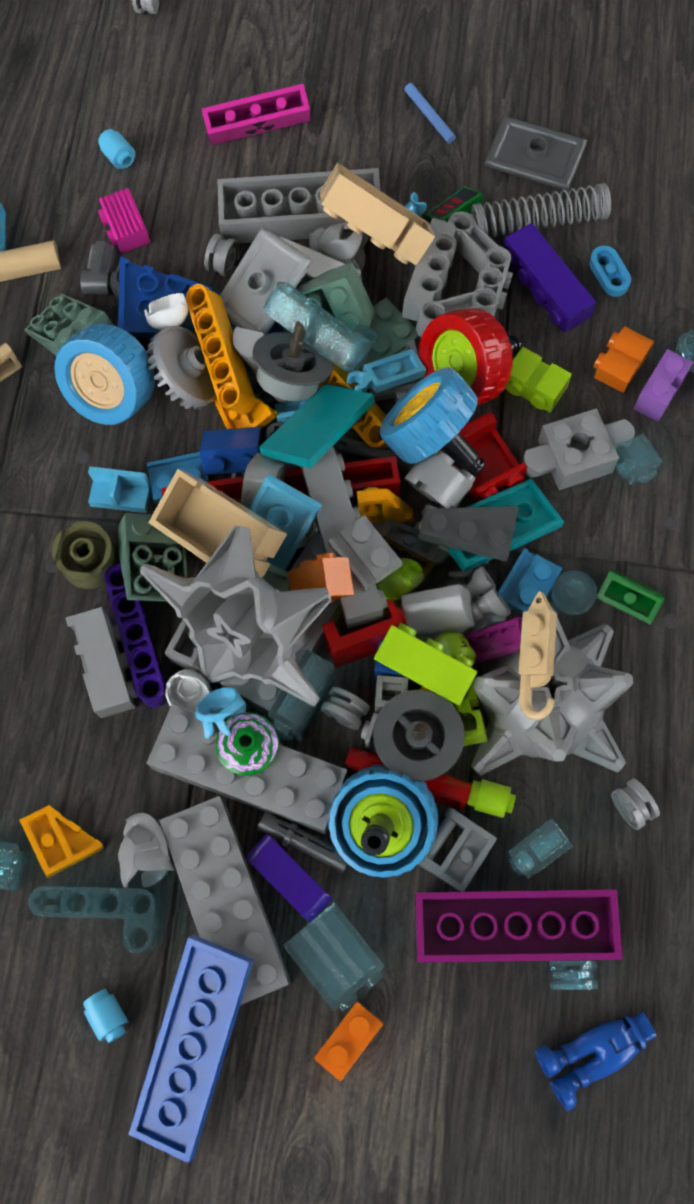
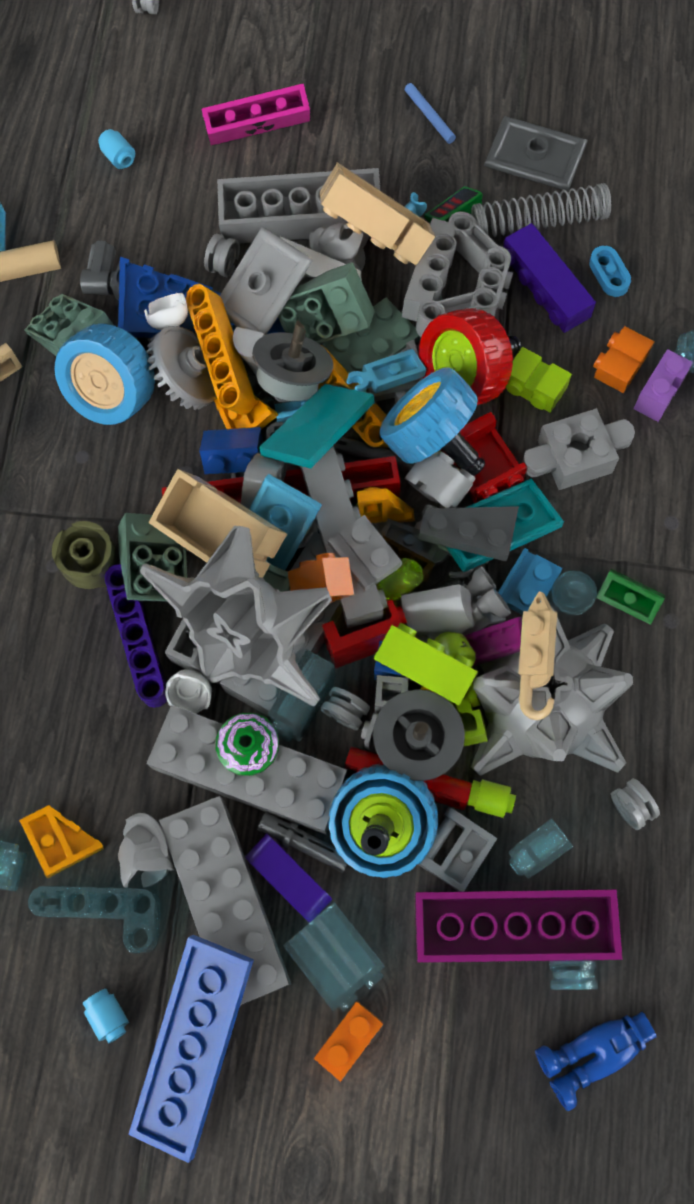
light grey wedge [65,607,138,718] -> none
medium azure panel [88,466,152,513] -> none
dark pink brick [97,188,151,254] -> none
dark azure plate [147,452,209,505] -> none
medium azure piece [195,687,246,738] -> none
clear light blue beam [263,281,379,373] -> none
clear light blue brick [616,433,663,486] -> none

